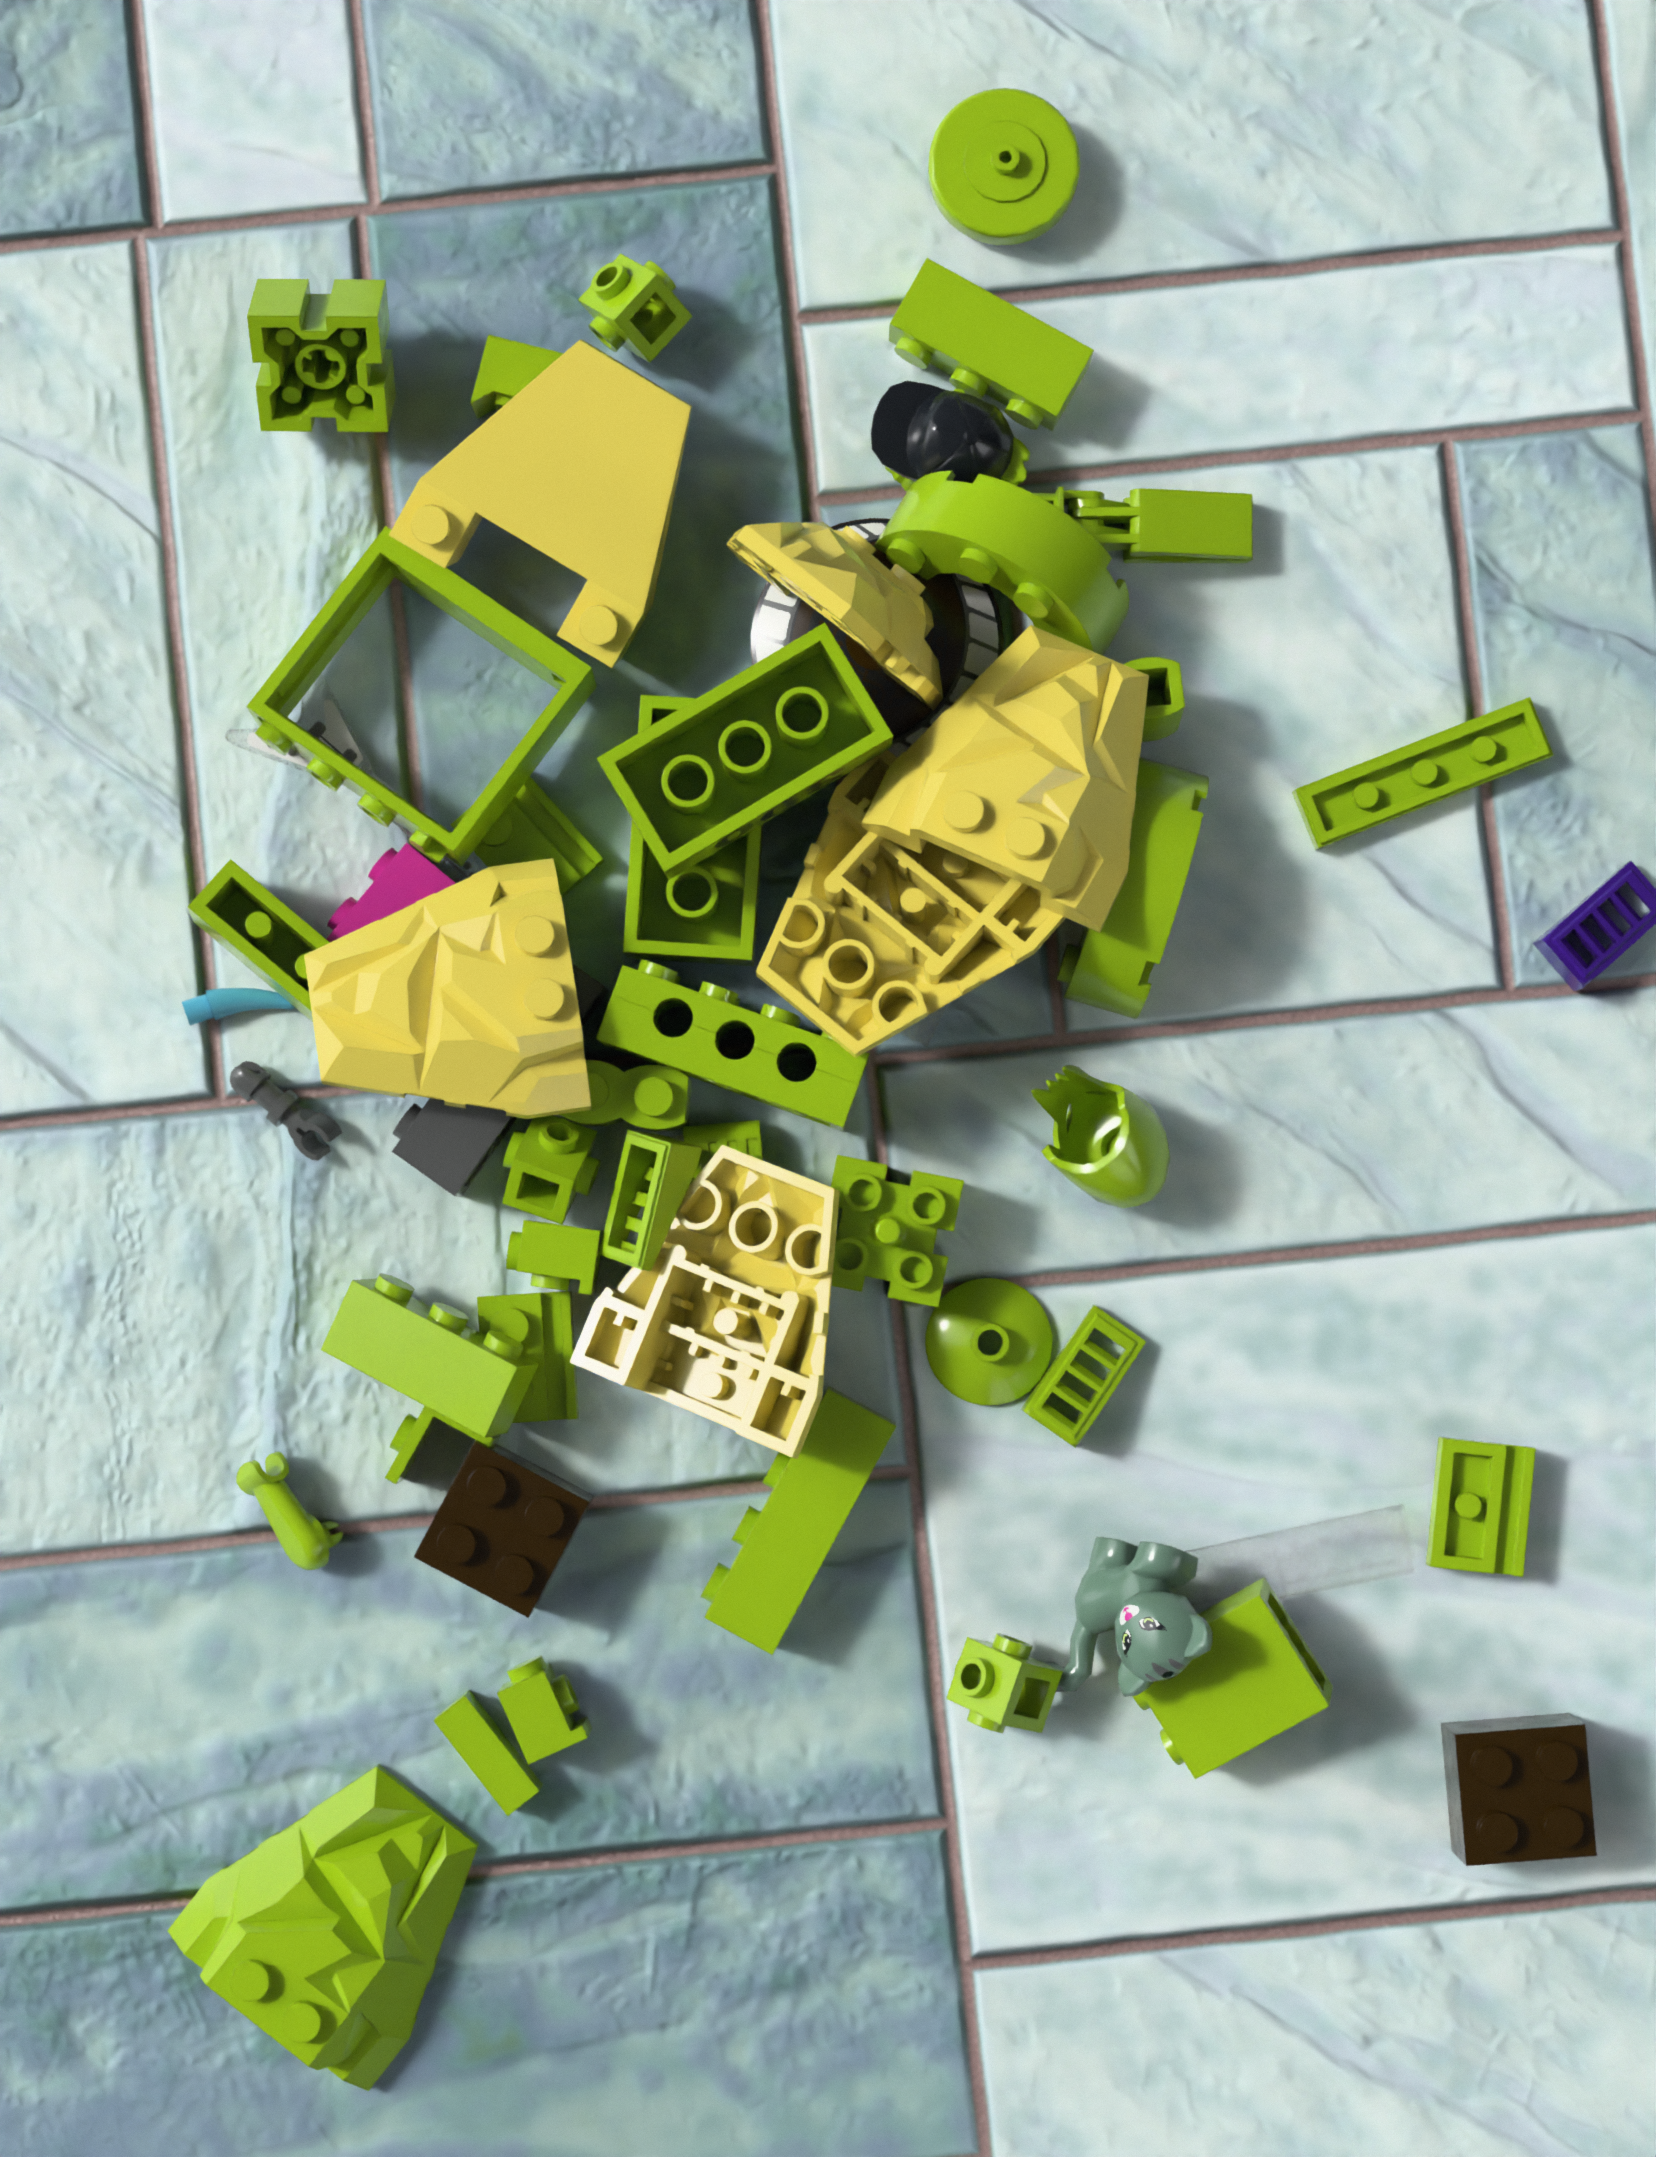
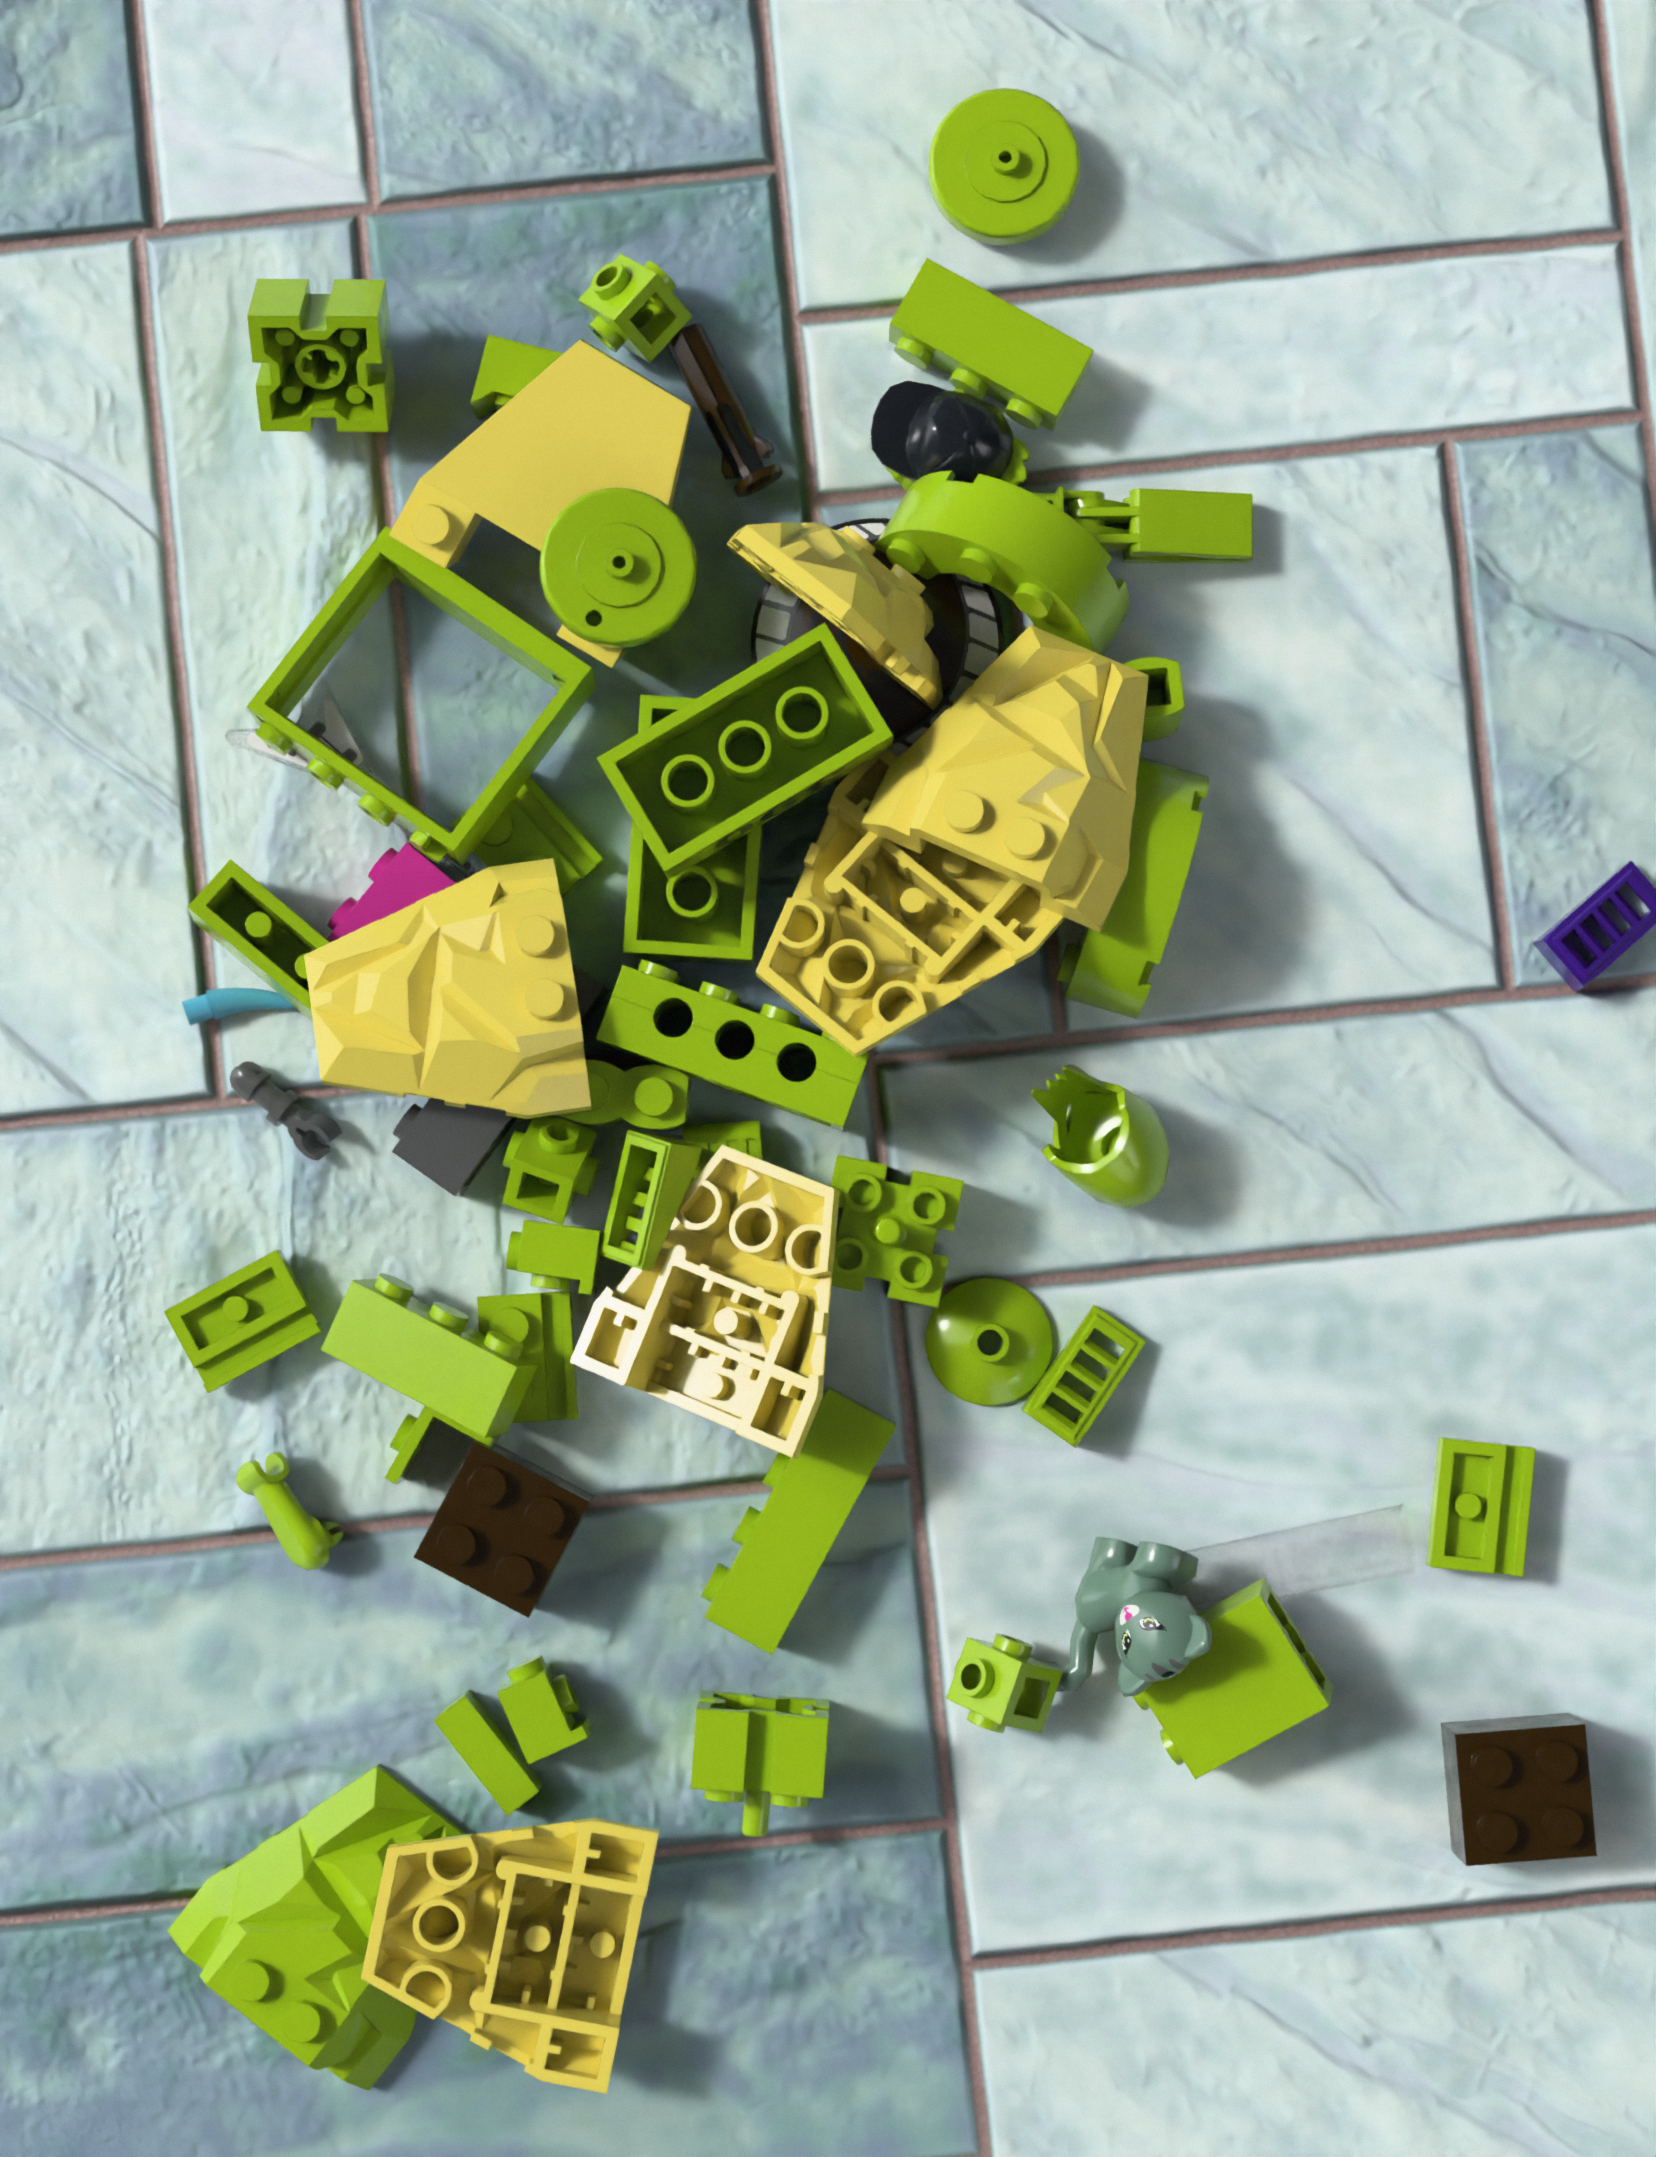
lime tile [1292,697,1554,851] -> none
none -> lime plate [164,1250,324,1393]
none -> light yellow wedge [361,1817,659,2094]
none -> lime wheel [540,488,697,648]
none -> dark brown piece [666,323,783,497]
none -> lime brick [691,1690,829,1837]

